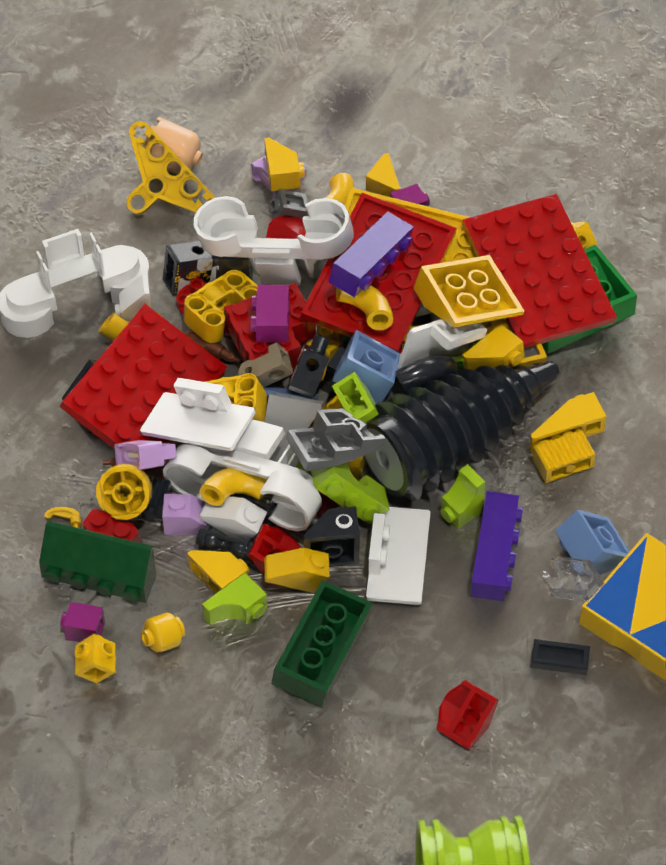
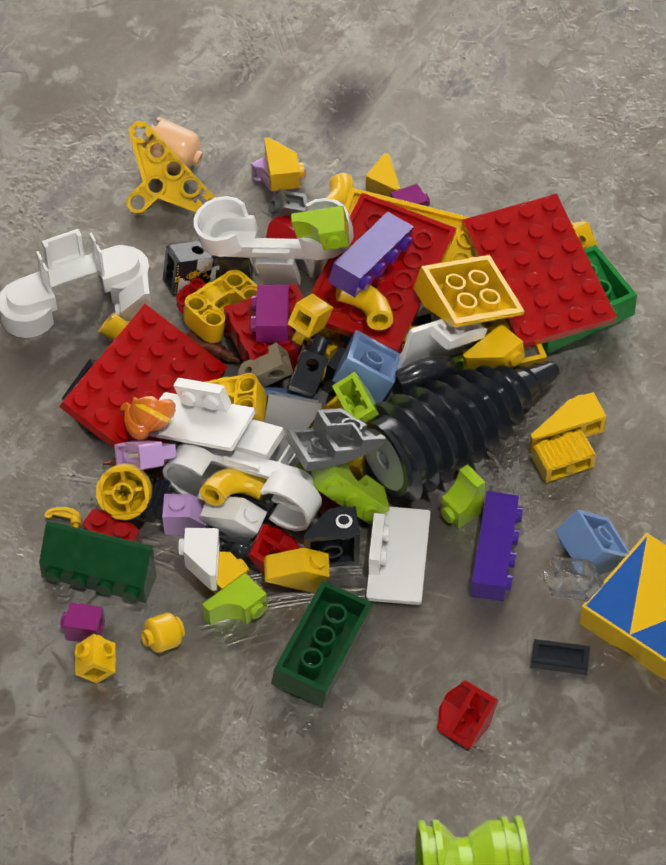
none -> orange hair [120,396,176,440]
none -> white slope [179,528,220,591]
none -> yellow brick [288,294,333,345]
none -> lime arch [291,206,350,250]

